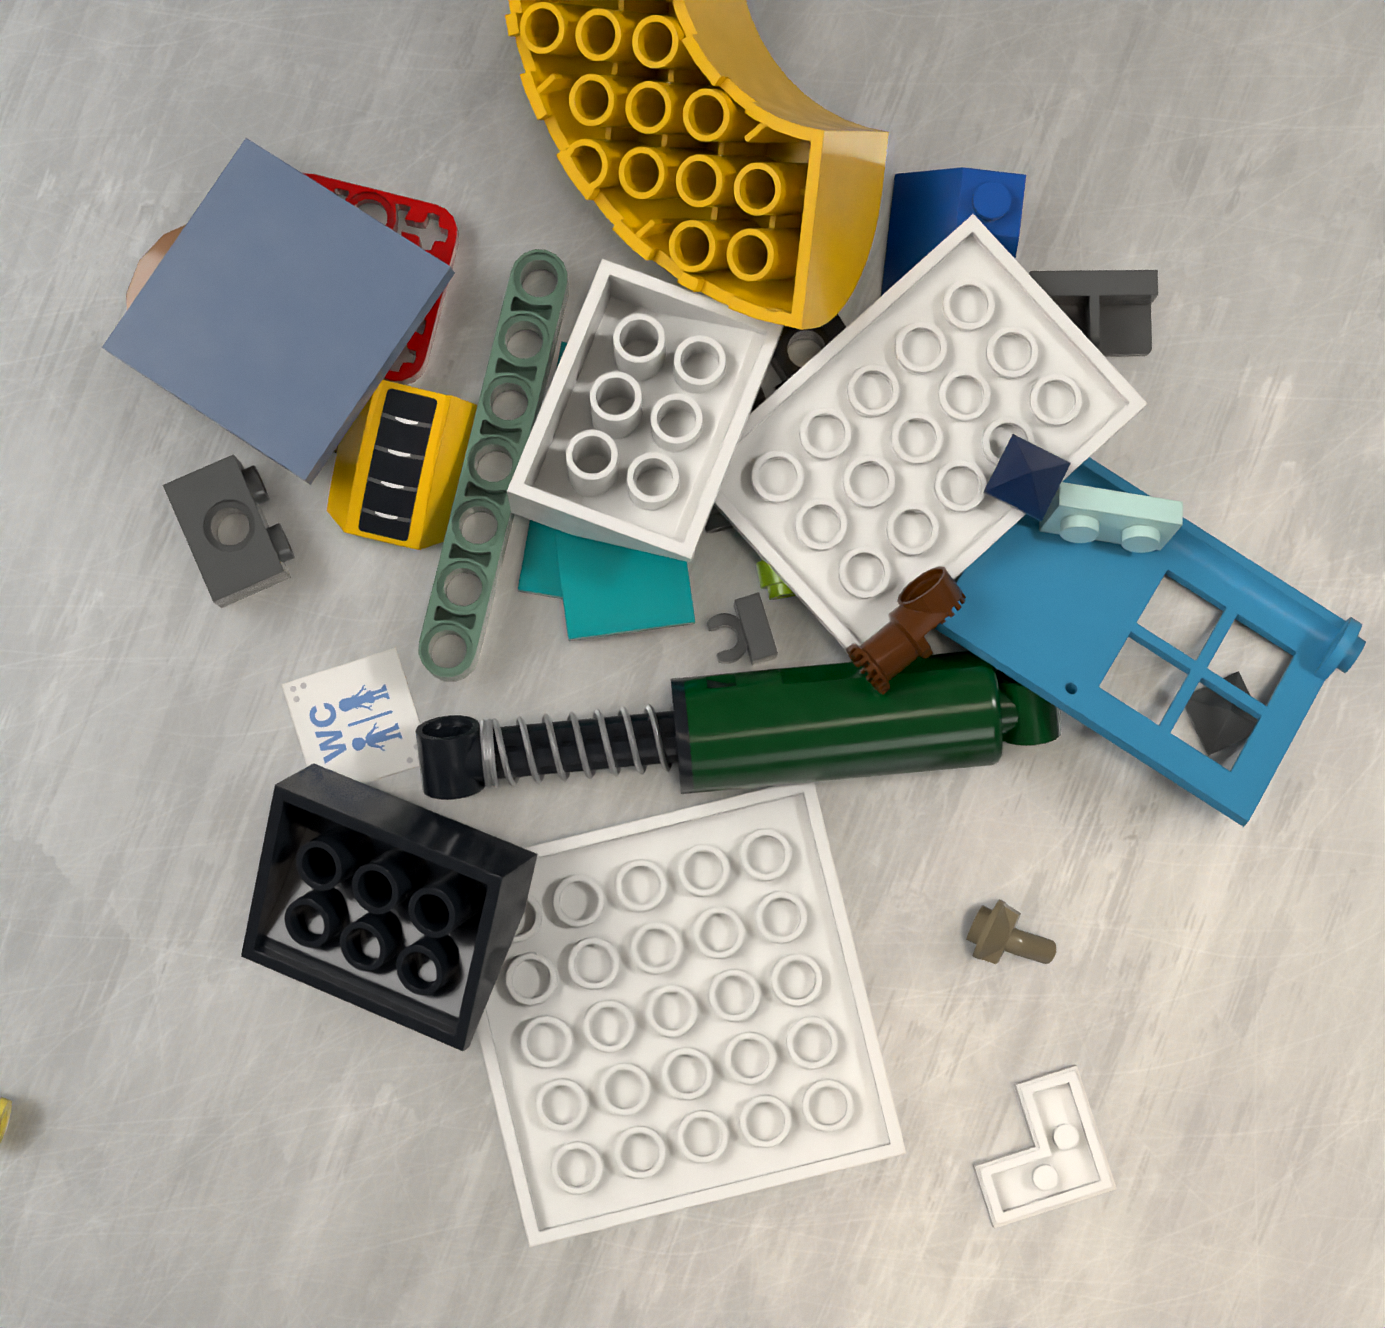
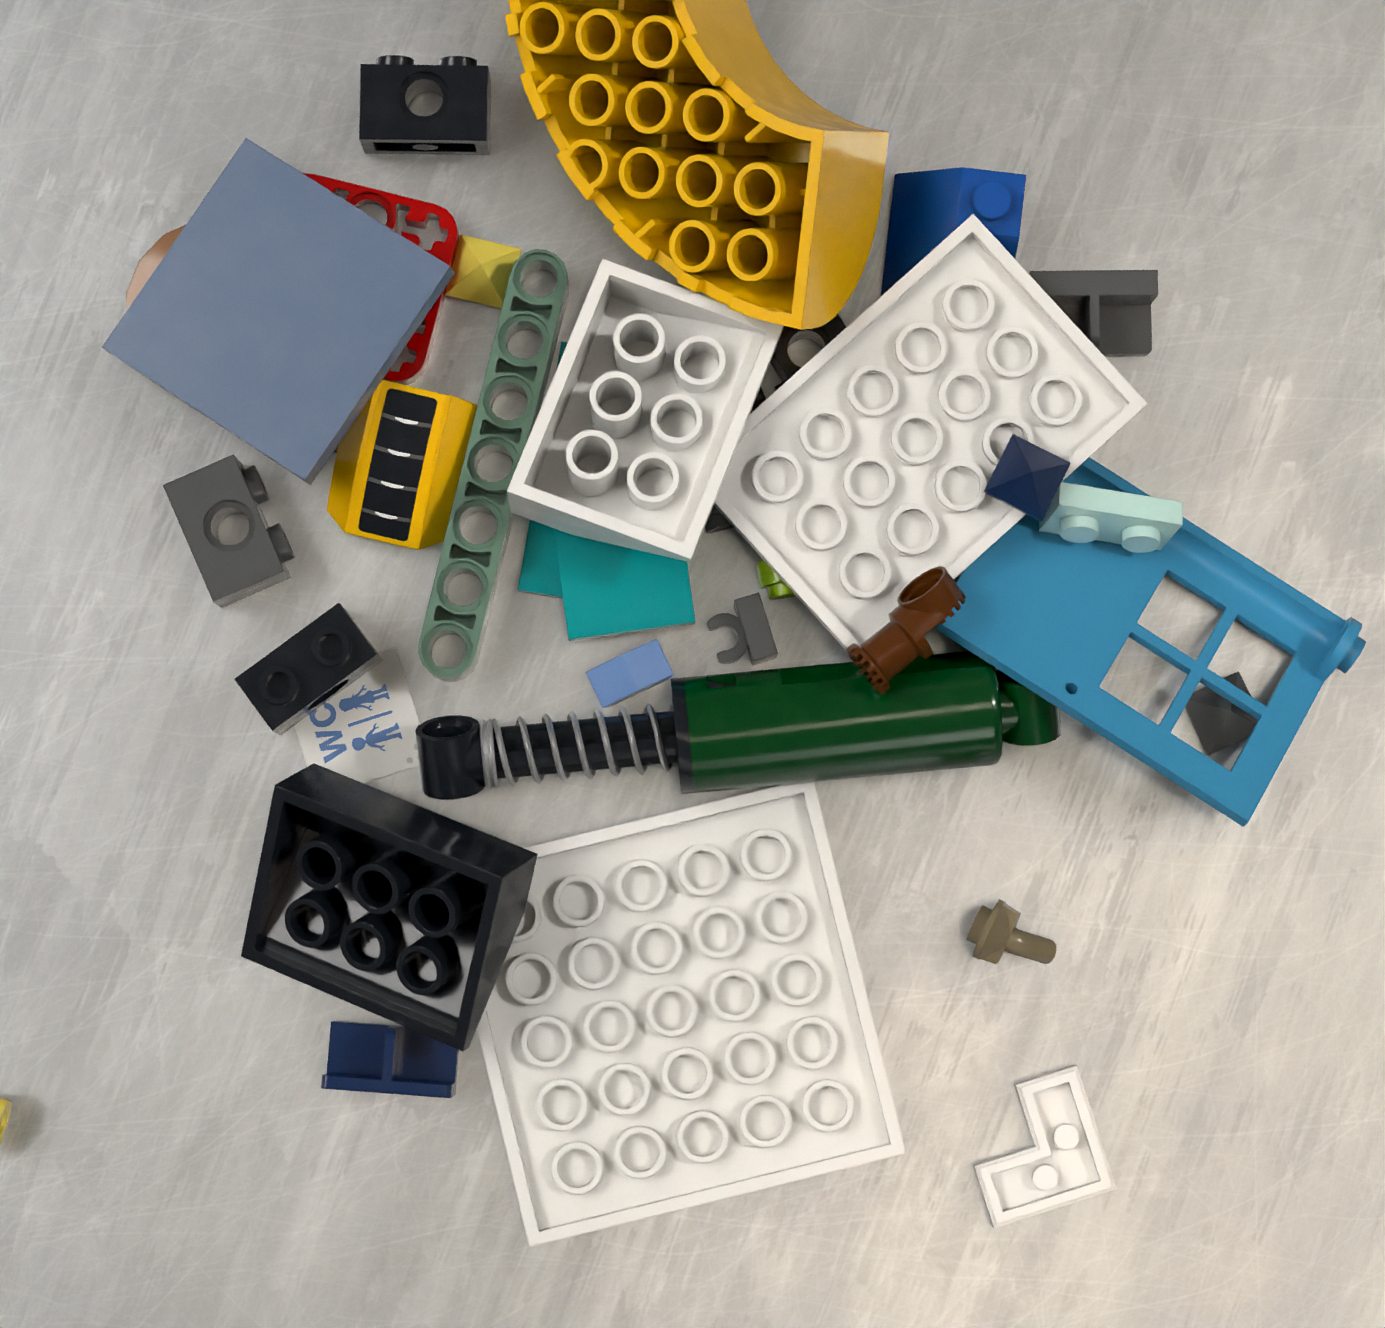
none -> black brick [234,603,383,735]
none -> dark blue panel [321,1021,459,1098]
none -> black brick [359,55,491,155]
none -> light yellow slope [445,234,522,309]
none -> medium blue piece [586,639,674,708]

